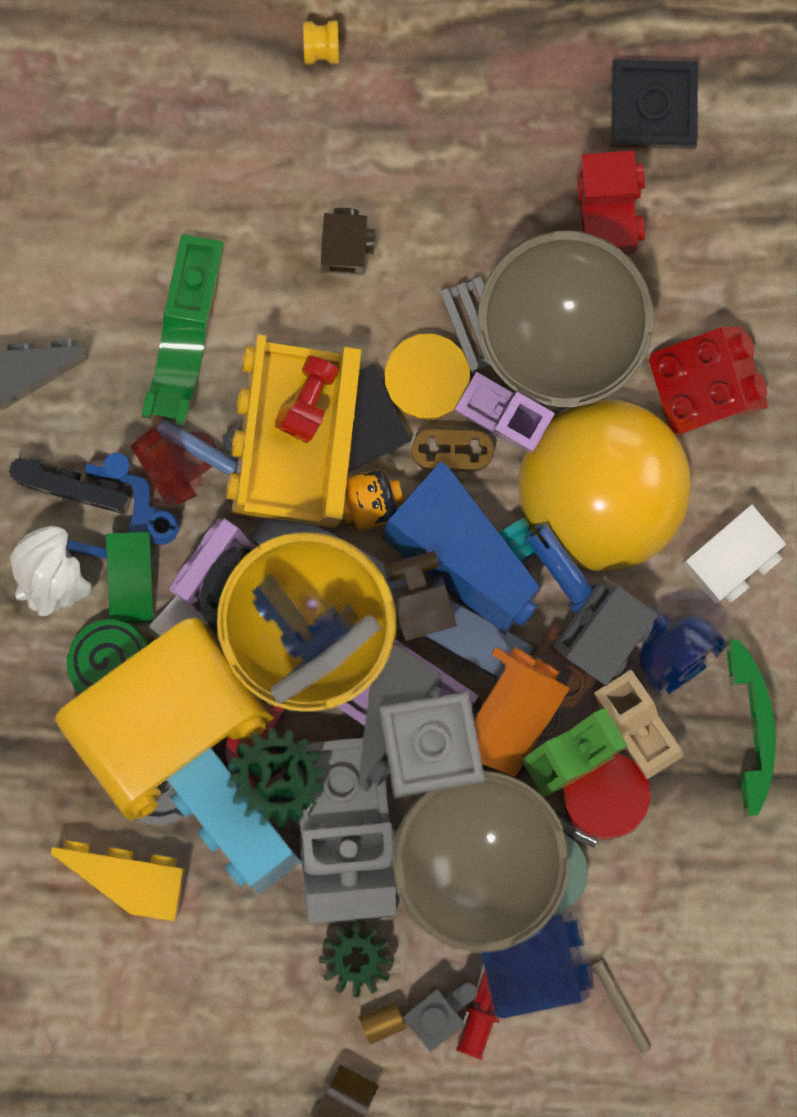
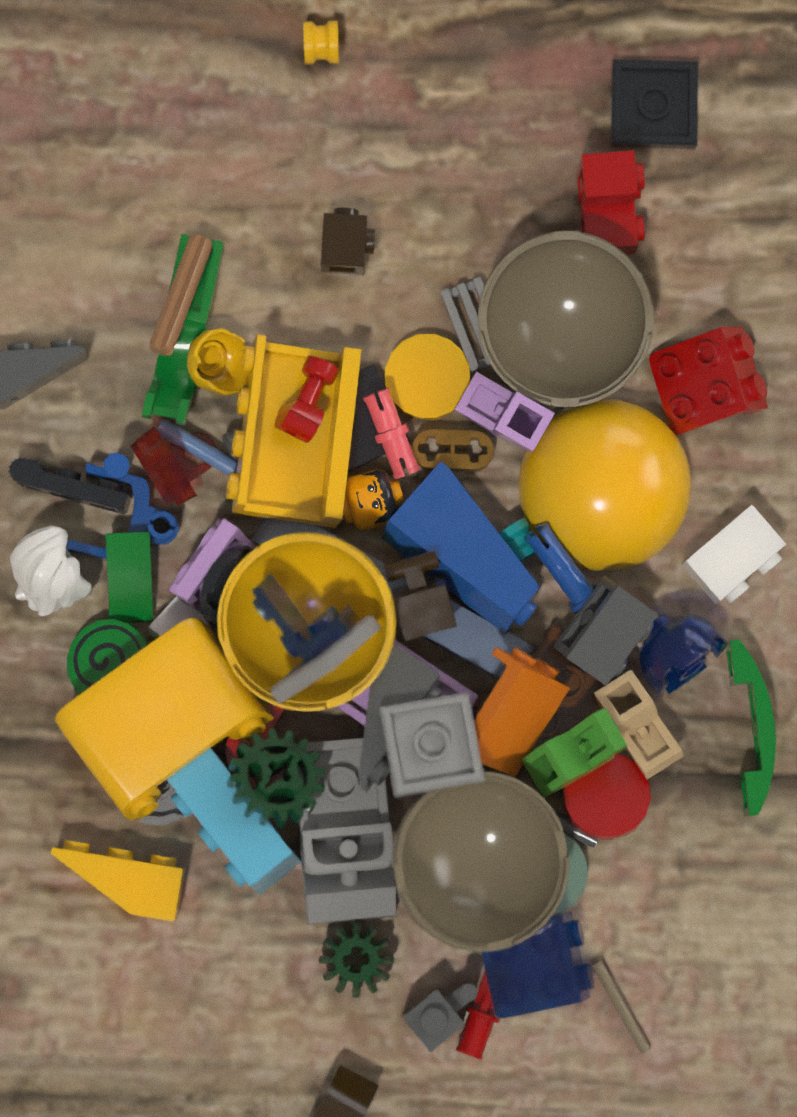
pearl gold hinge [358,1000,407,1045] -> none
none -> medium nougat axle [150,234,212,356]
none -> yellow hair [187,328,248,395]
none -> coral pin [363,388,420,479]

